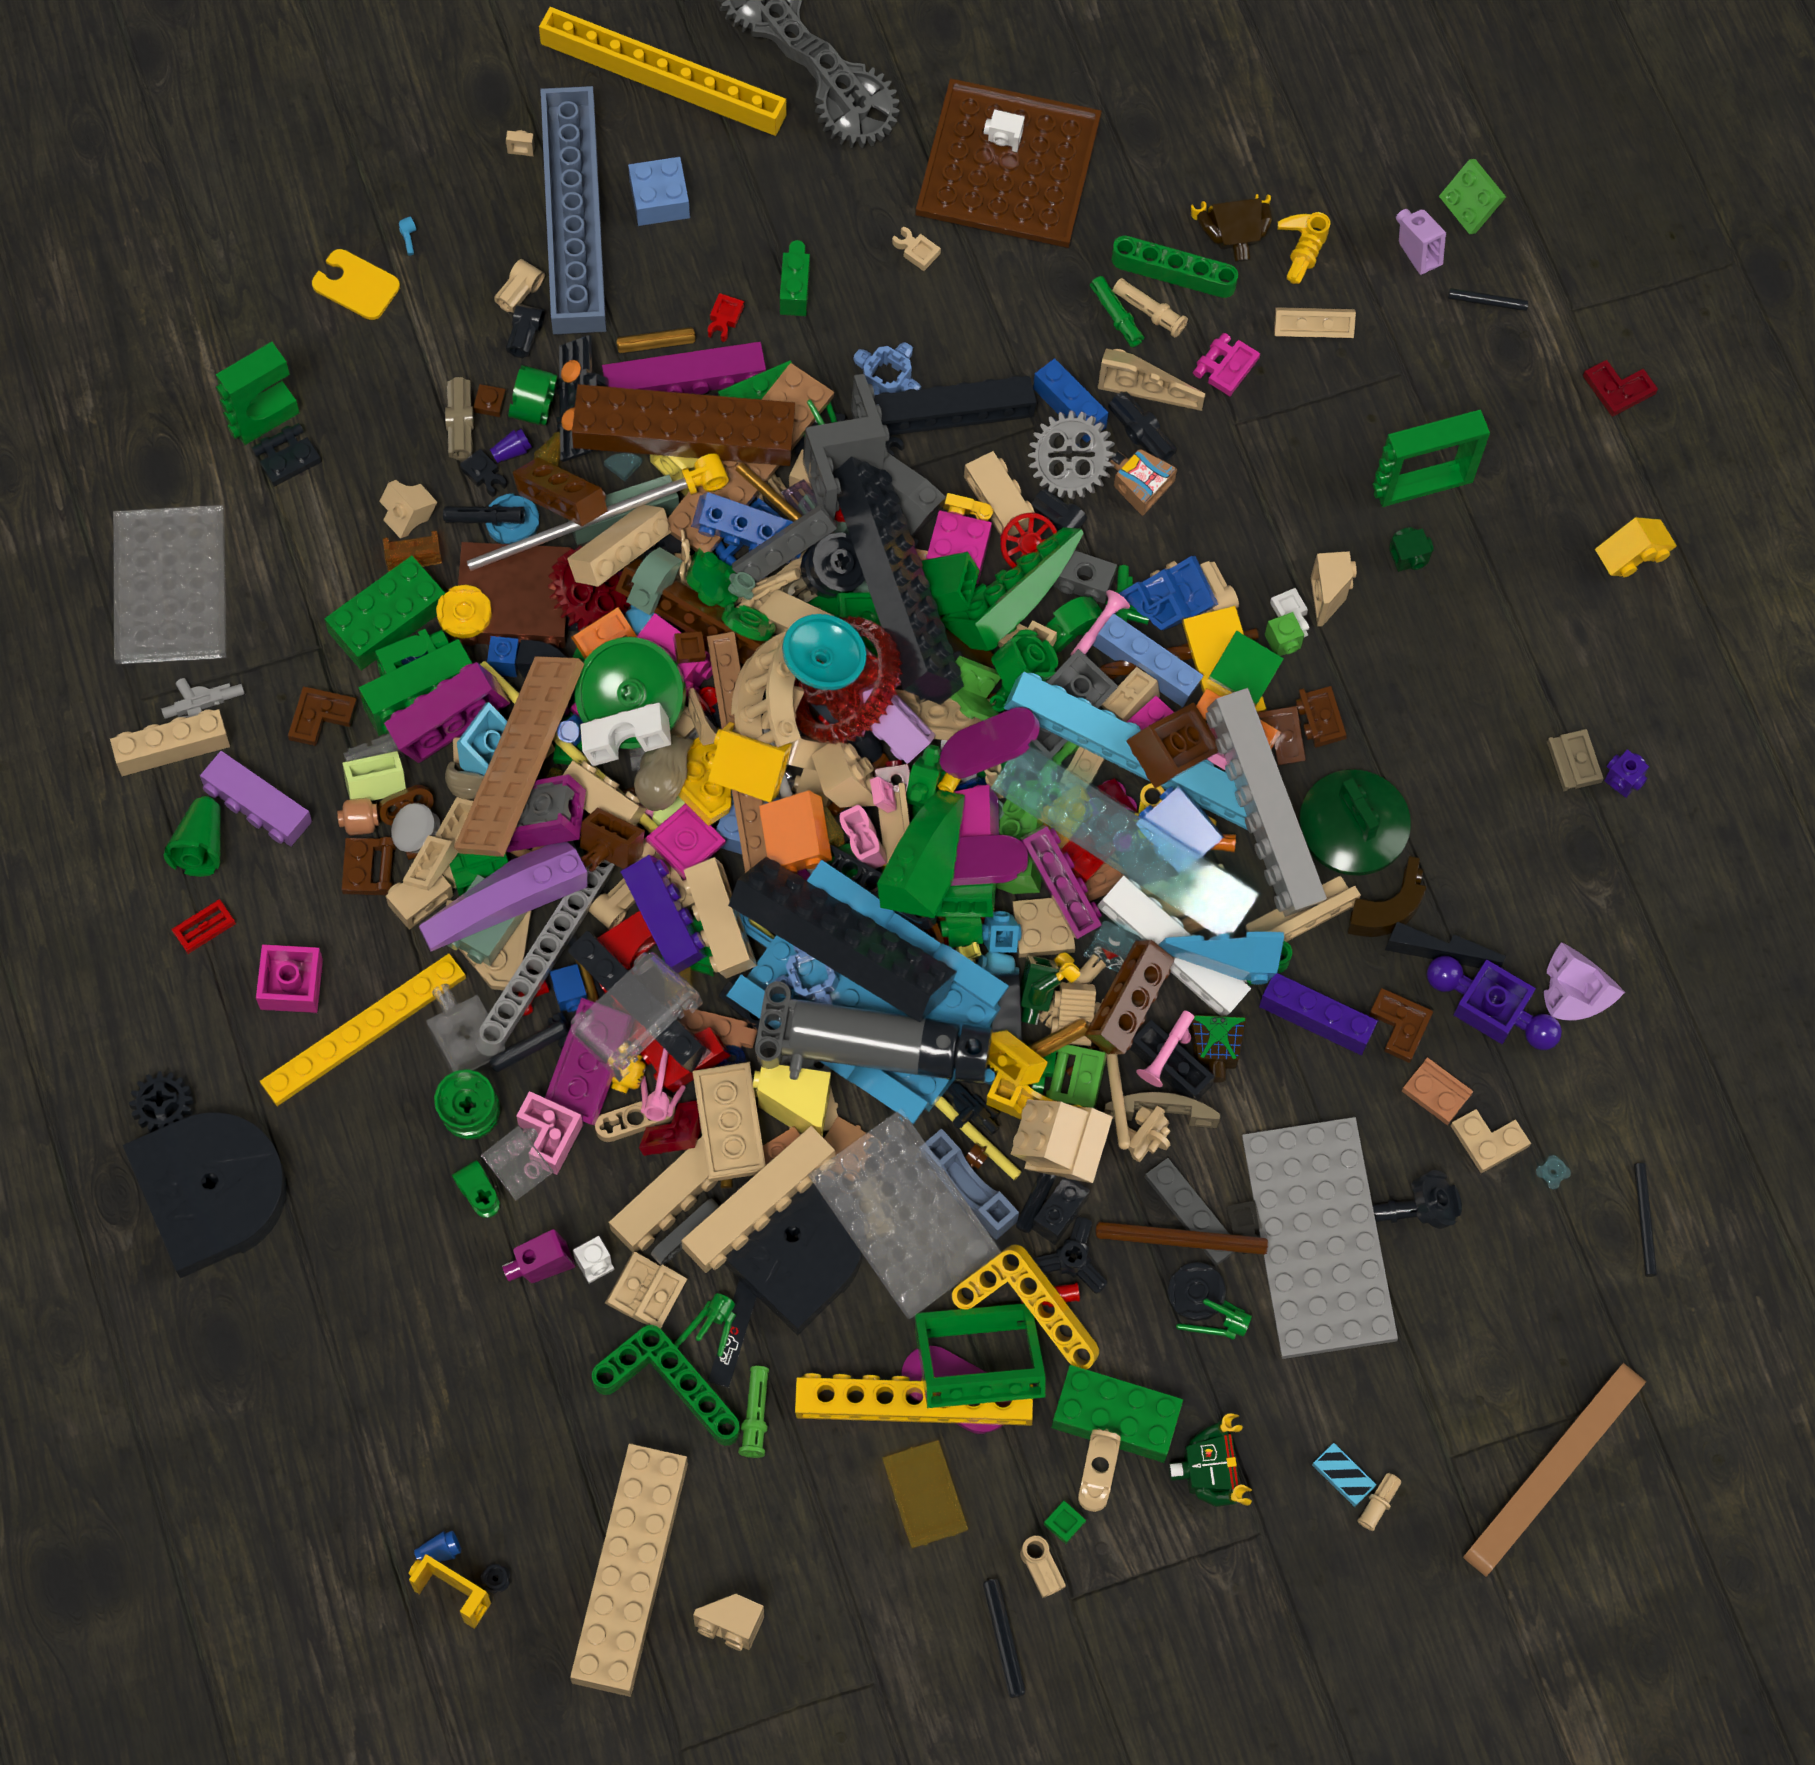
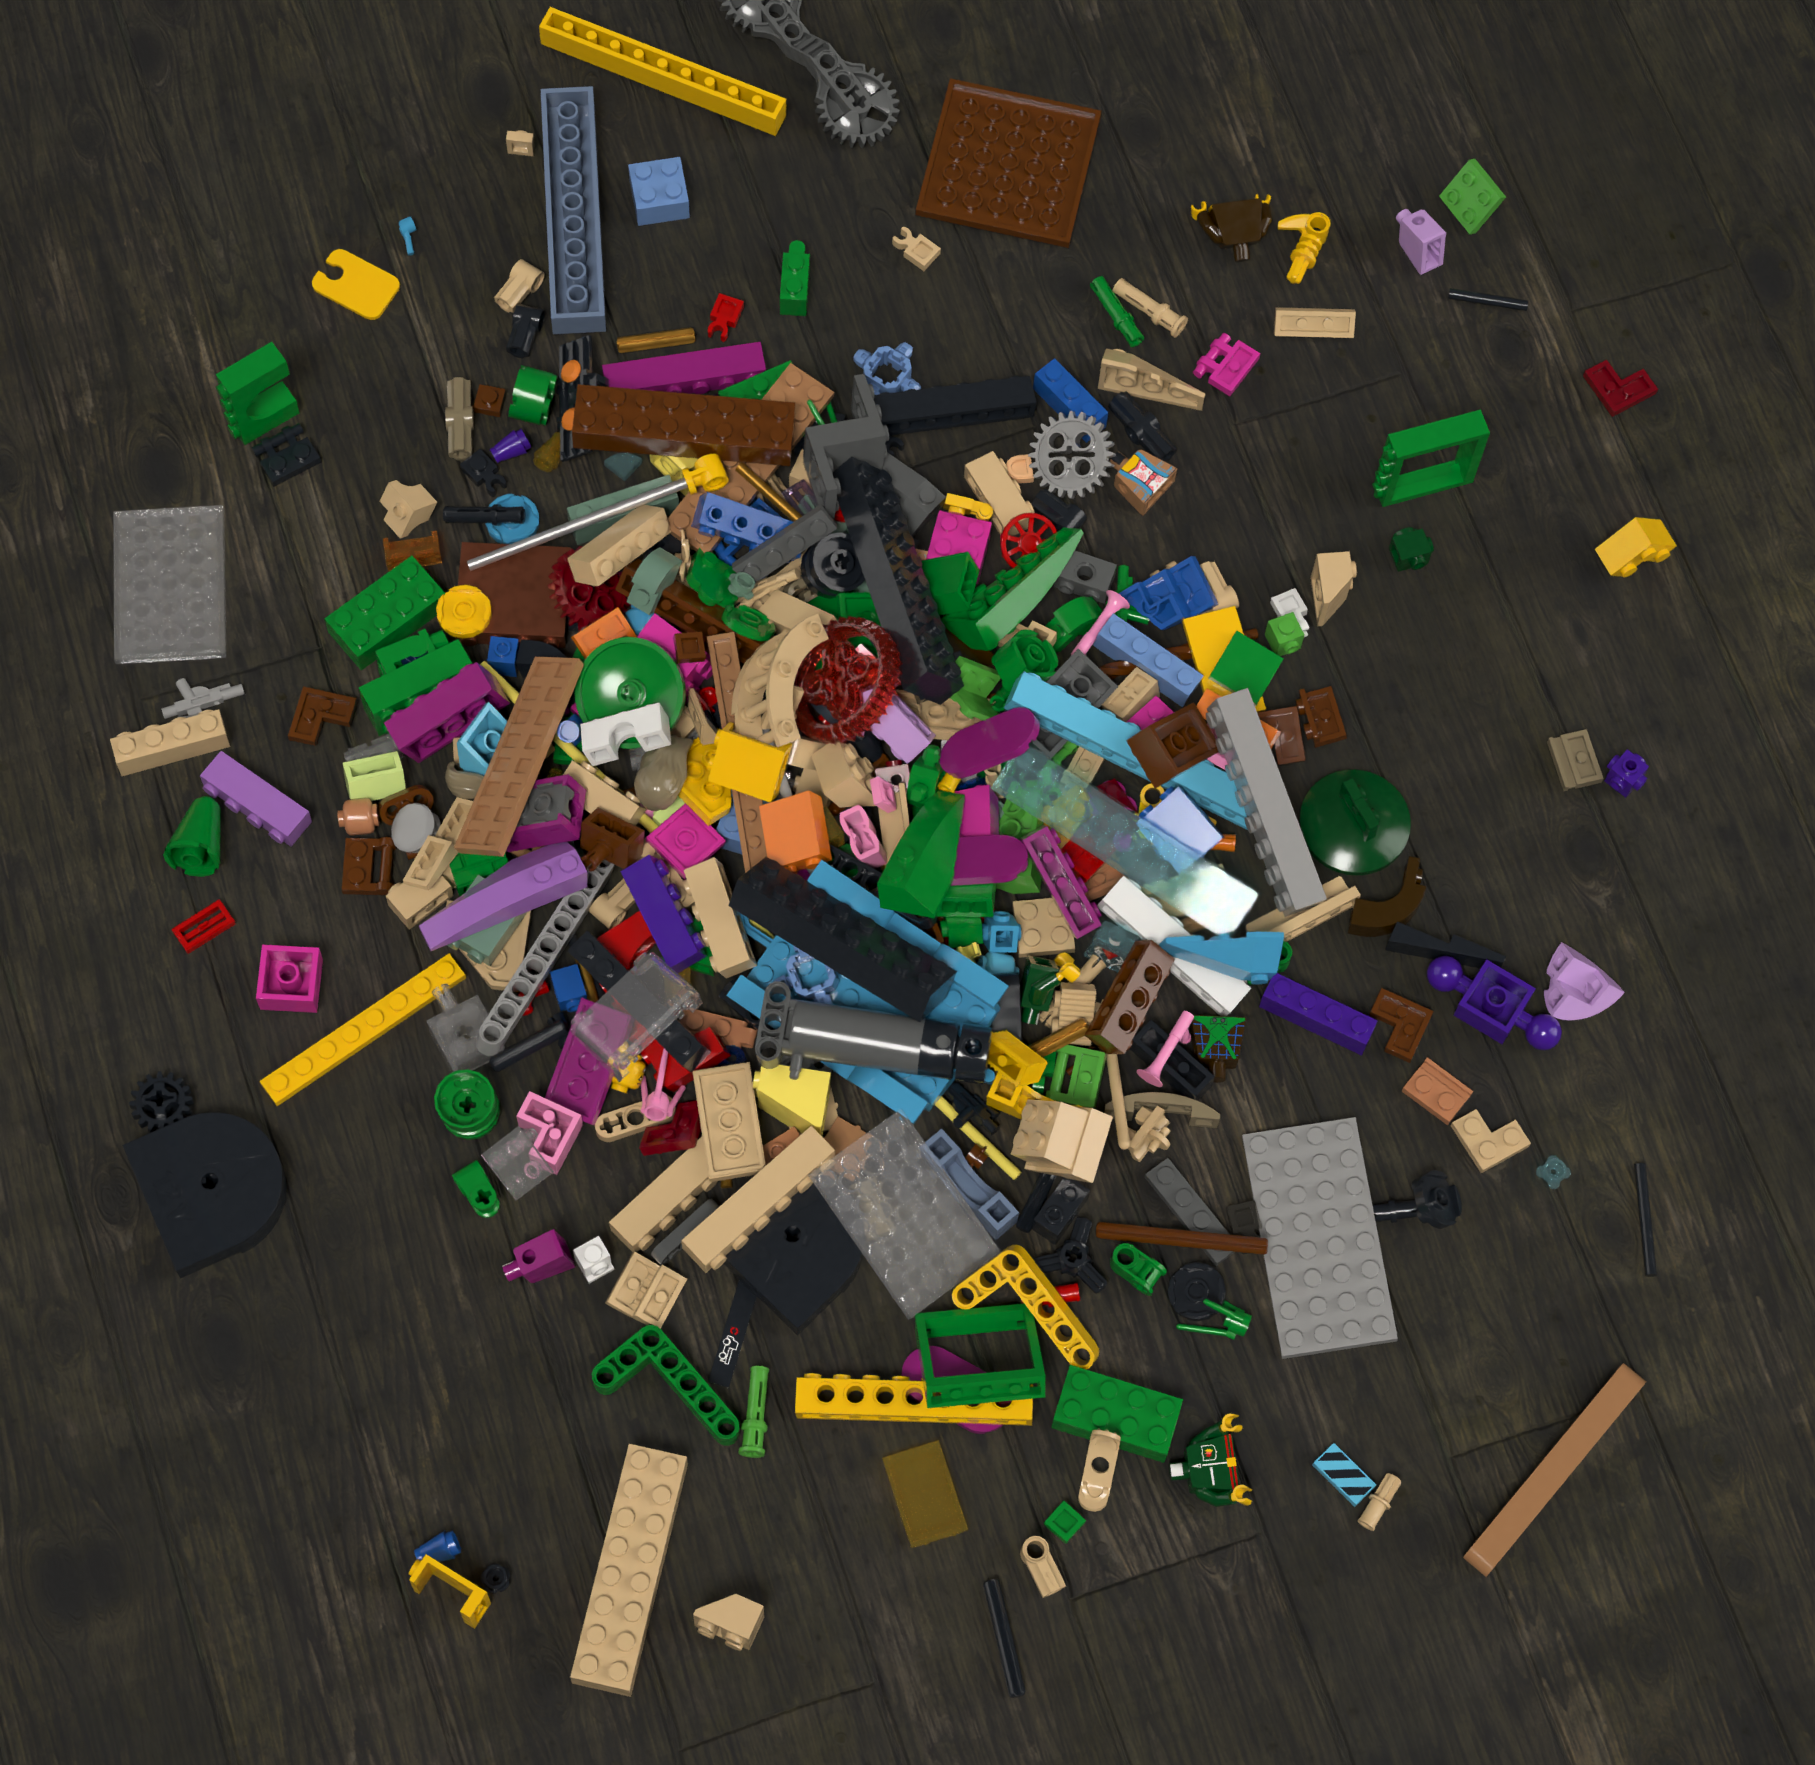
reddish brown brick [513,457,608,526] -> none
green plant [674,1293,736,1357] -> none
teal dish [782,614,866,690] -> none
white brick [984,110,1025,152] -> none
green beam [1111,236,1238,298] -> none
none -> light nougat tile [1006,454,1034,484]
none -> green piece [1110,1243,1167,1296]

